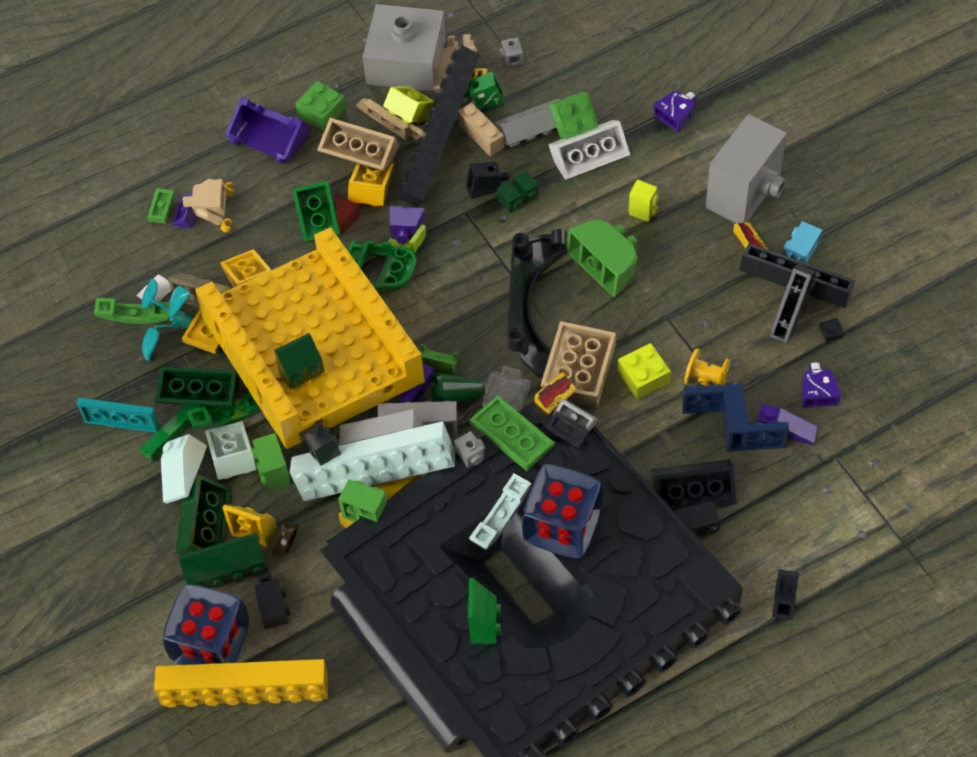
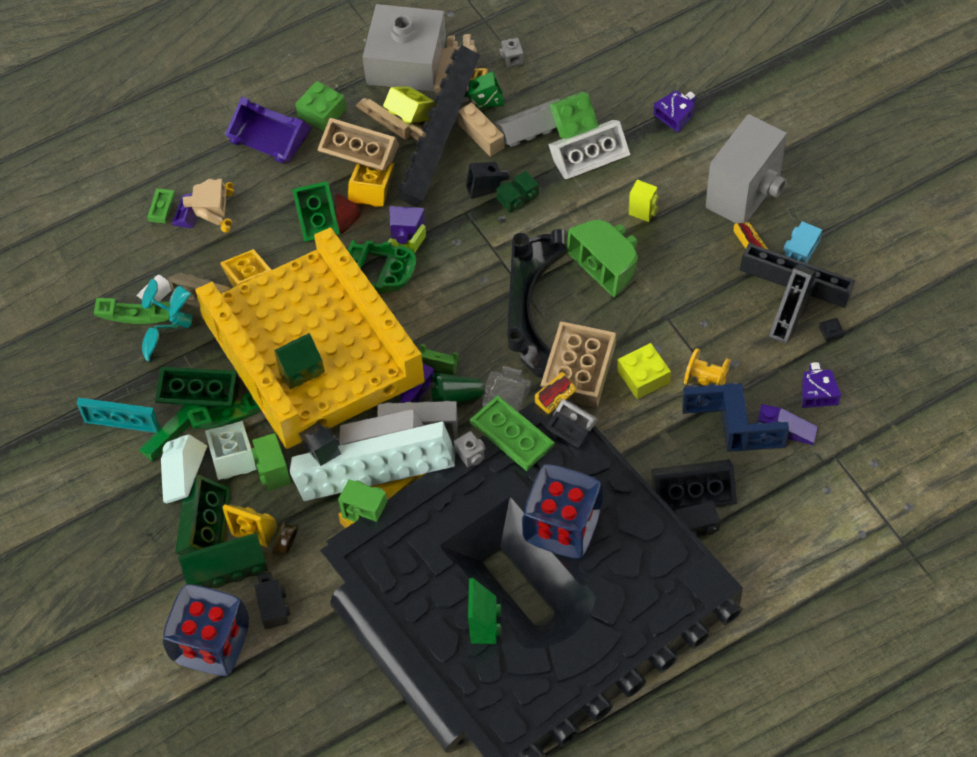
yellow brick [154,659,328,708] -> none
yellow plate [182,309,221,354] -> none
light aqua slope [469,474,531,549] -> none
black brick [772,569,799,620] -> none

